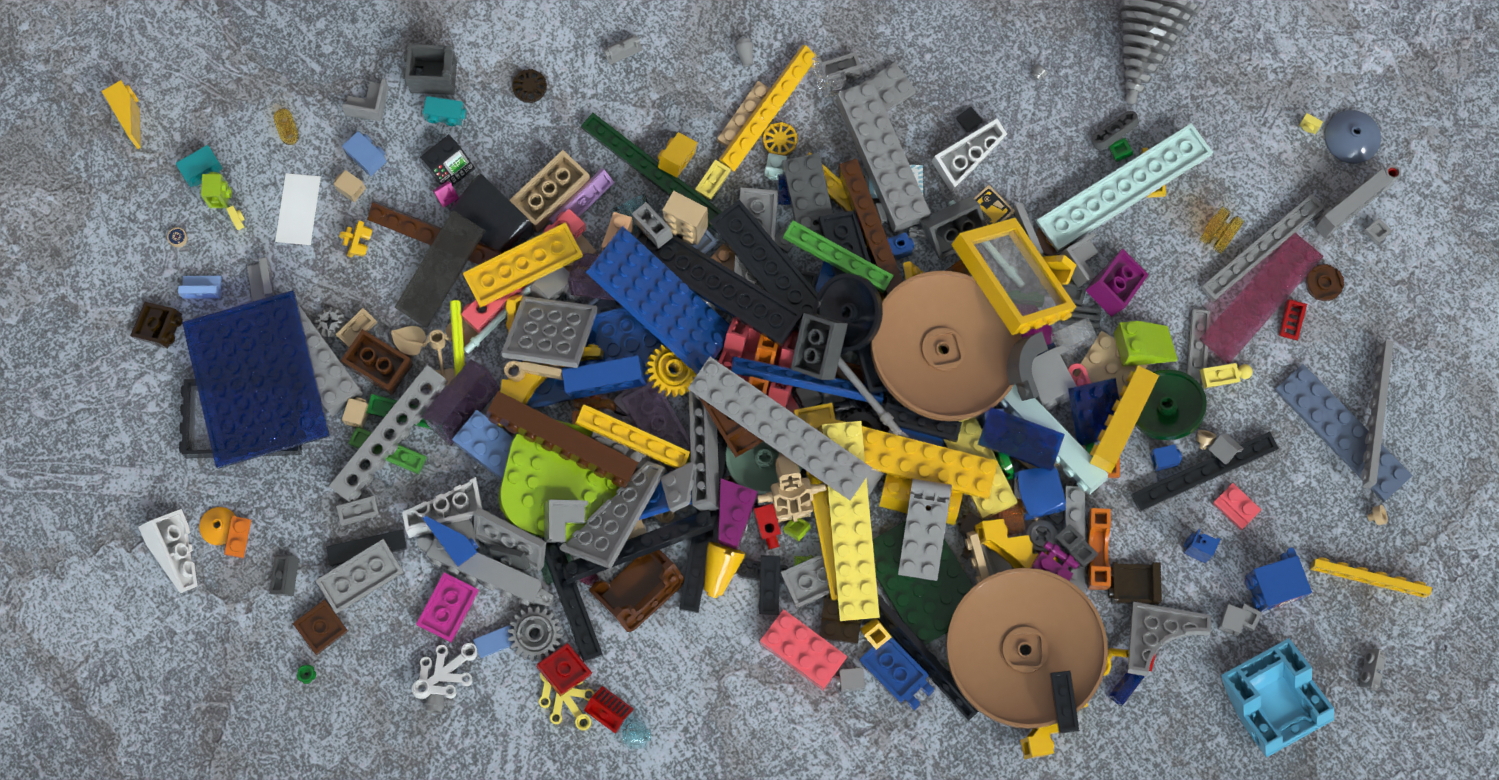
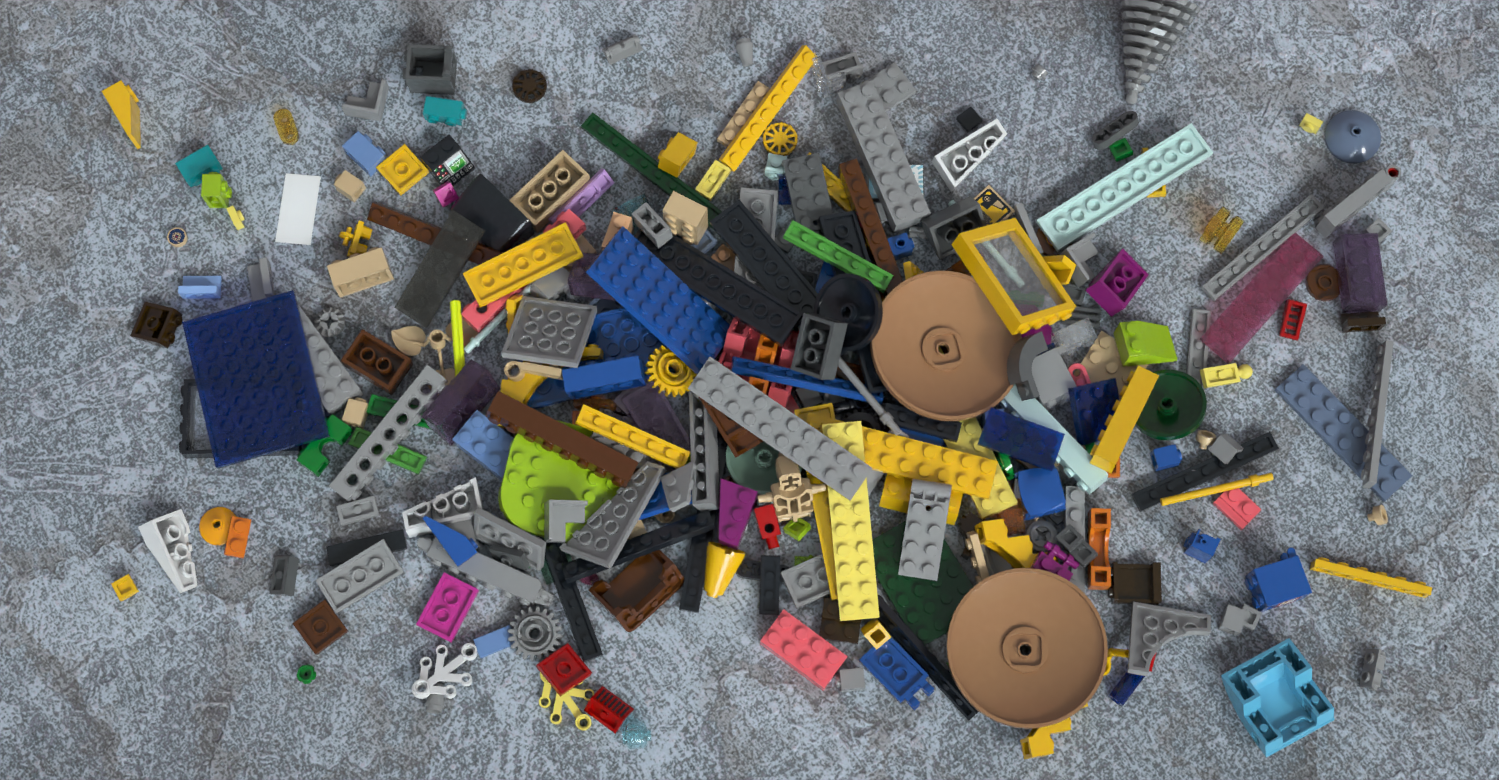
tan plate [336,308,377,348] -> none
black tile [1050,670,1080,734] -> none
none -> yellow plate [111,574,139,601]
none -> green arch [297,414,354,477]
none -> tan brick [327,247,394,298]
none -> yellow plate [376,144,430,196]
none -> yellow bar [1160,473,1274,506]
none -> clear purple brick [1333,233,1388,313]
none -> dark brown bracket [1340,311,1386,333]

